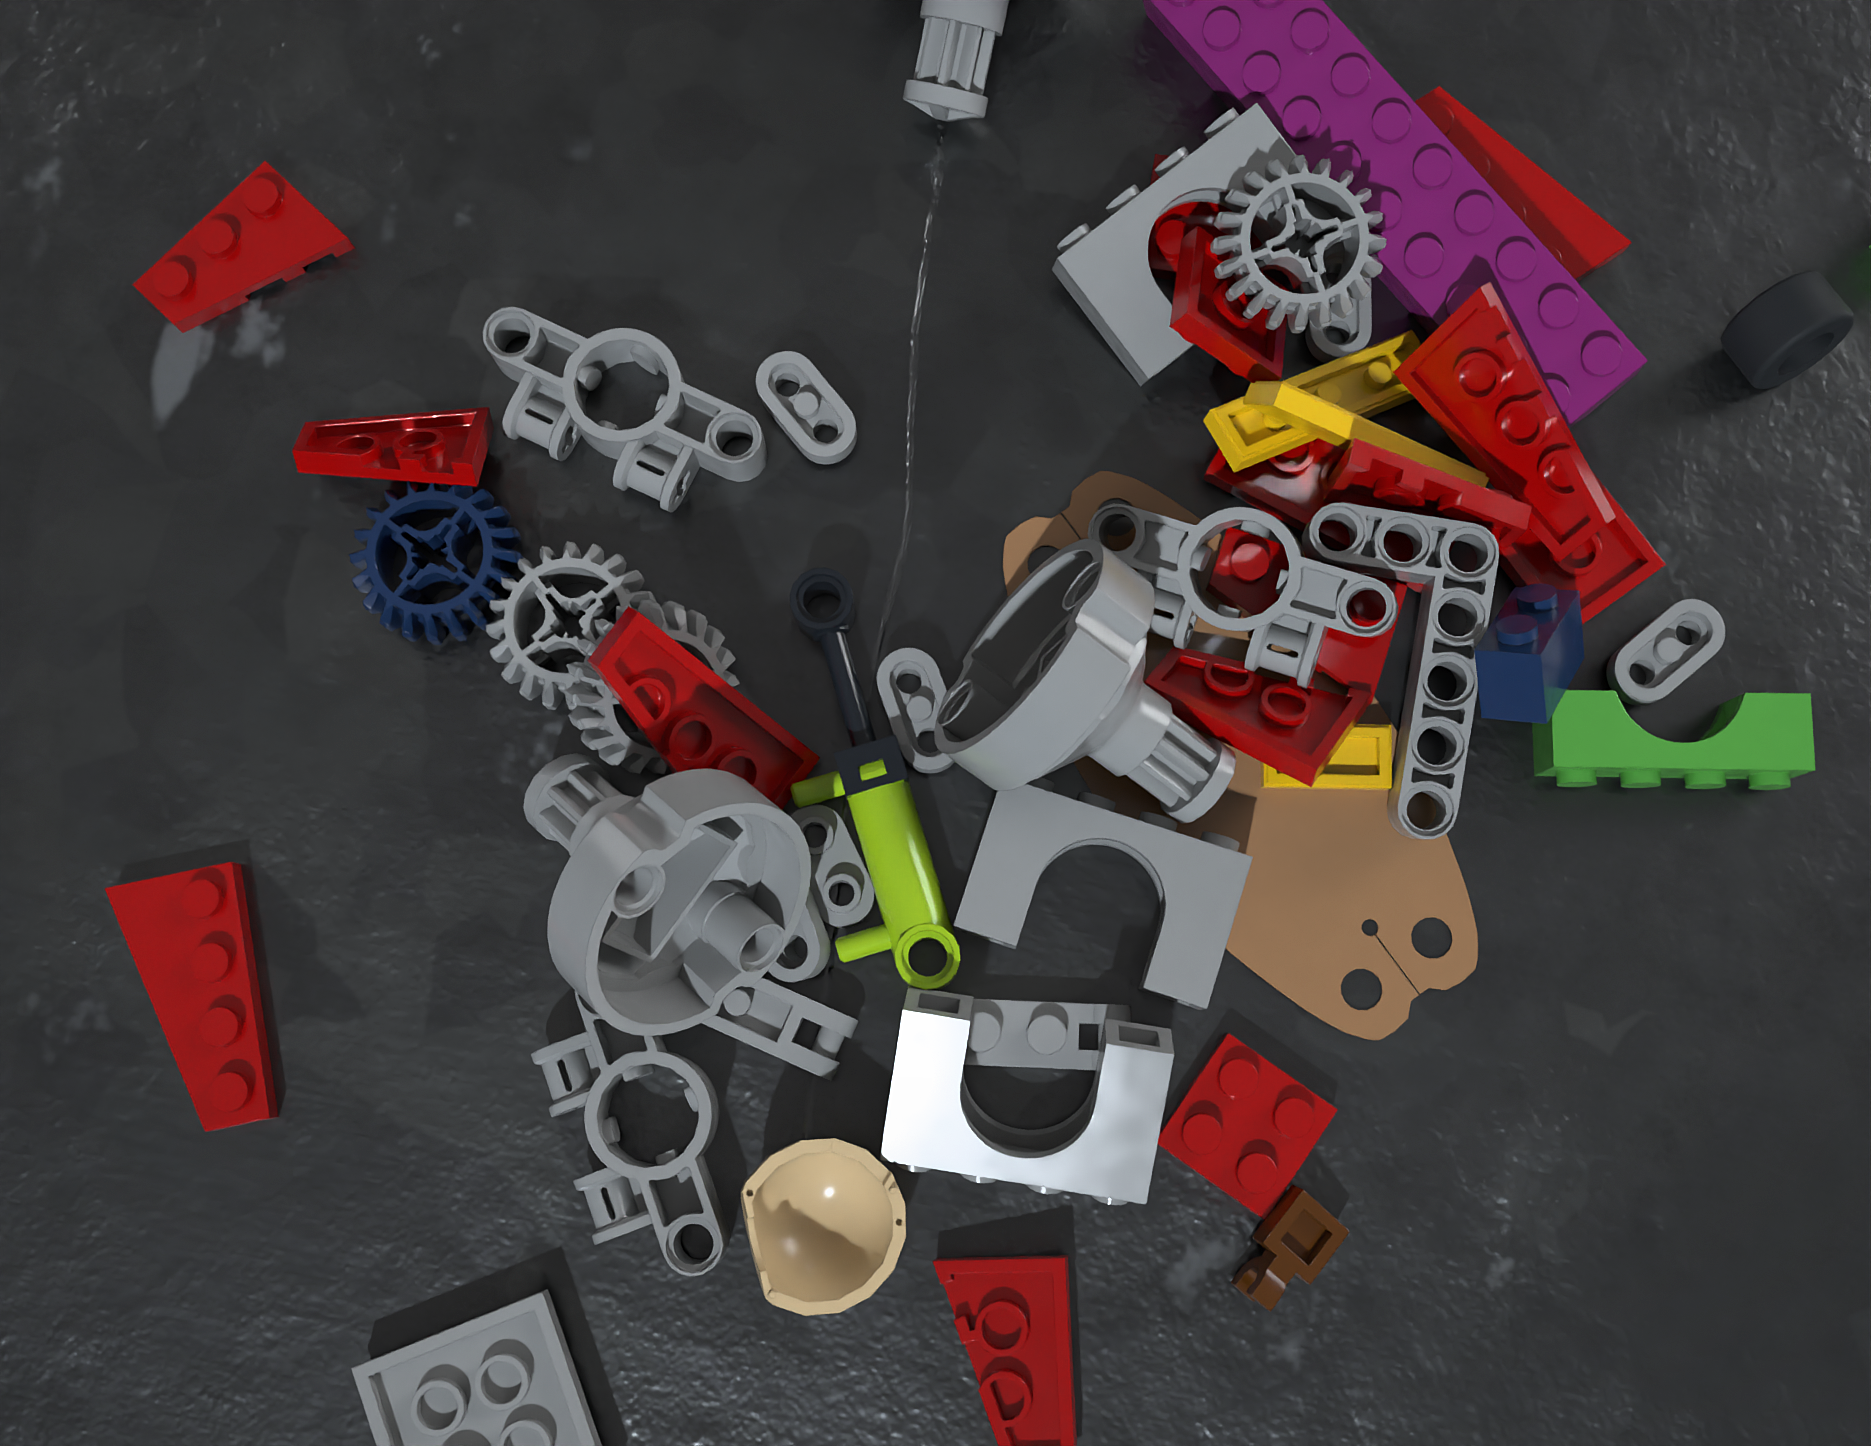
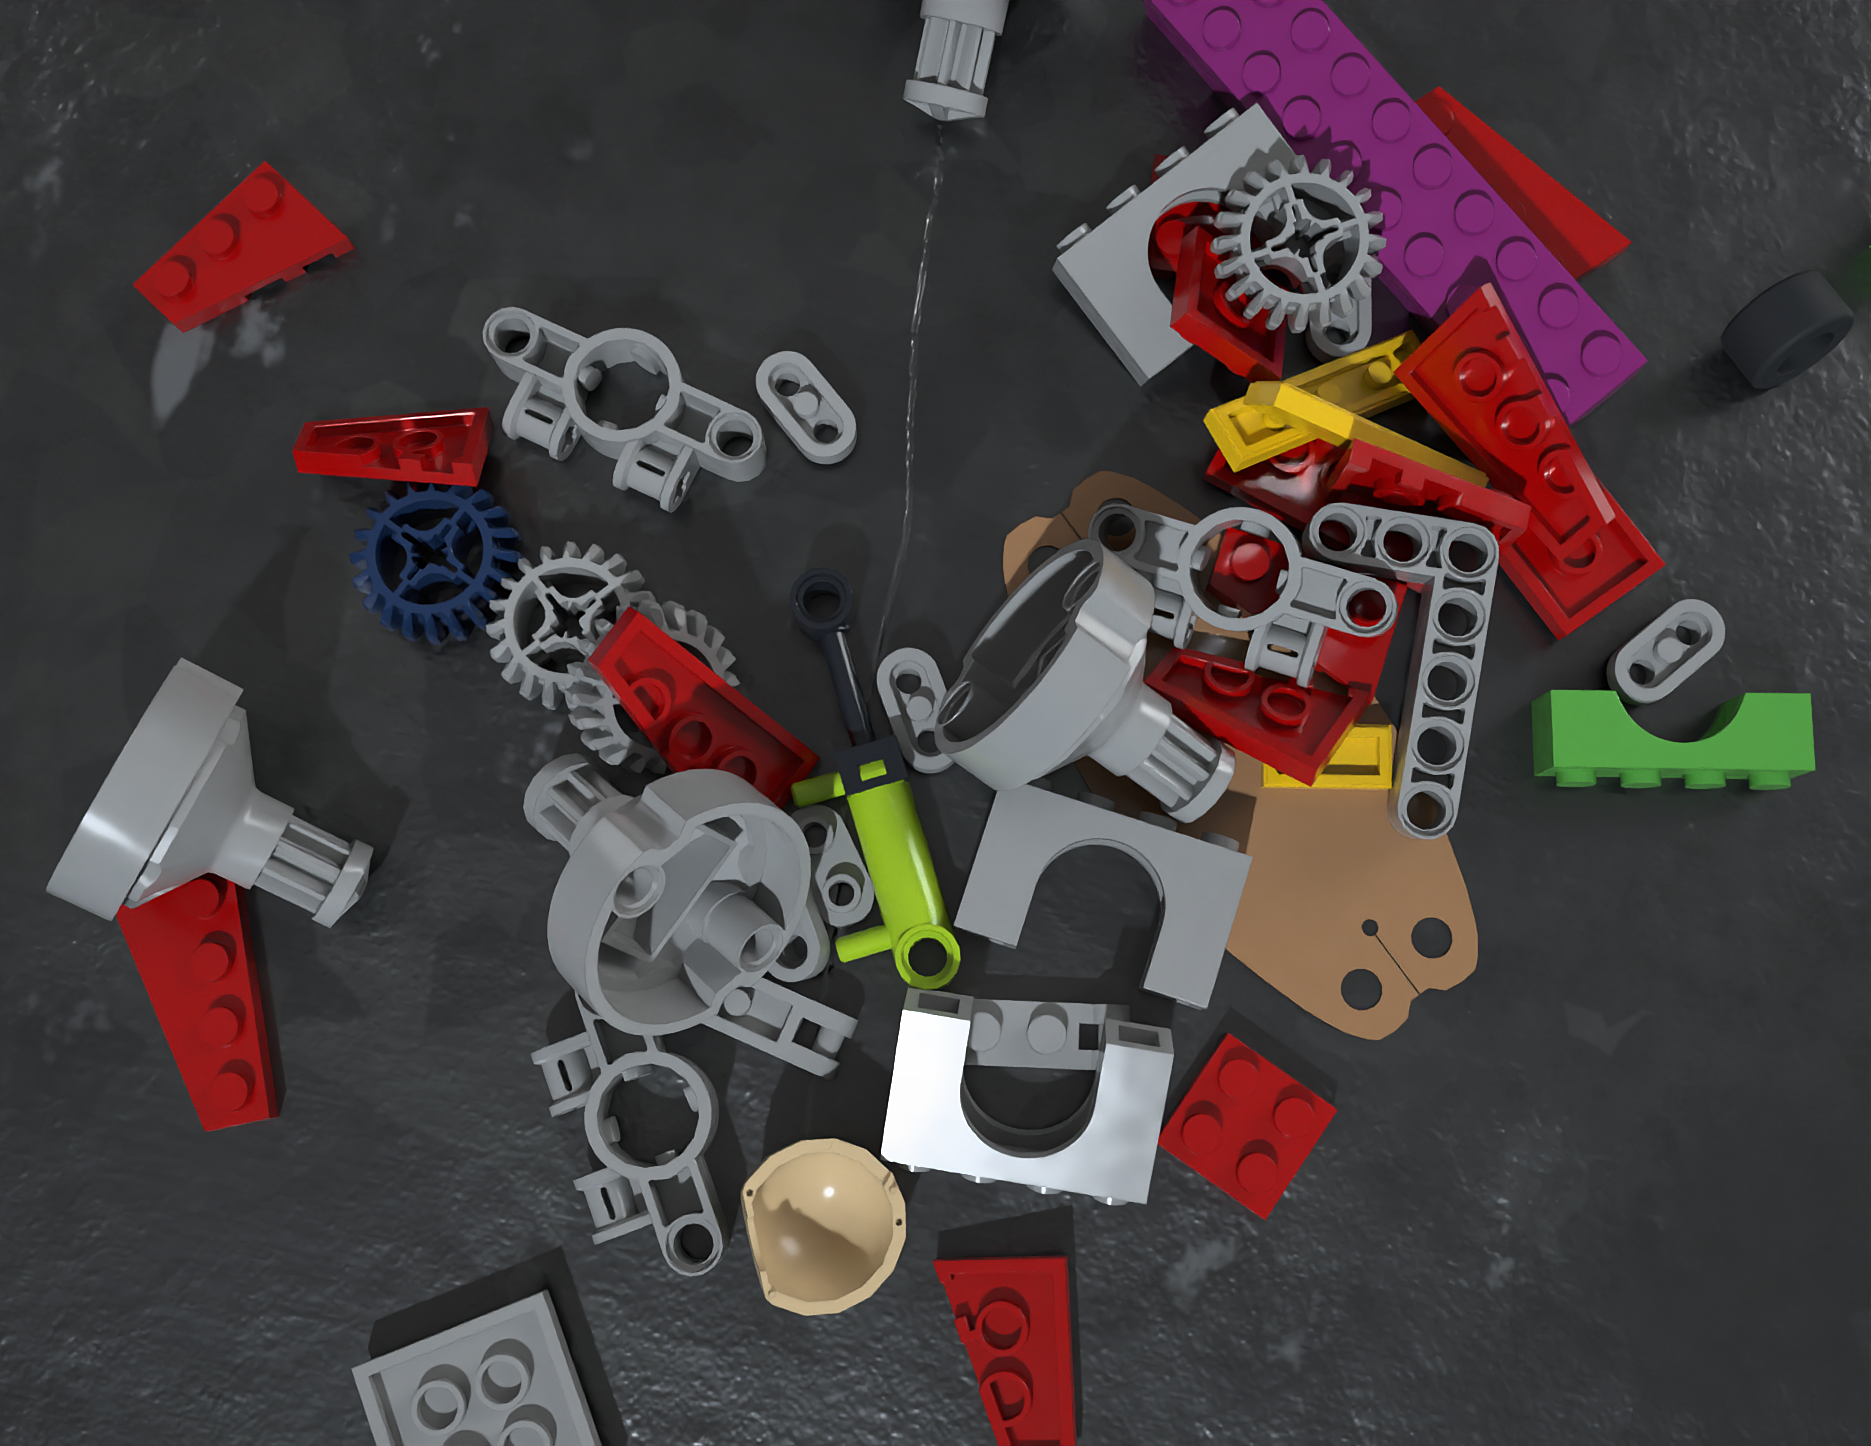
reddish brown plate [1230,1185,1350,1312] -> none
dark blue brick [1474,583,1585,724] -> none
none -> light grey piece [45,657,374,928]

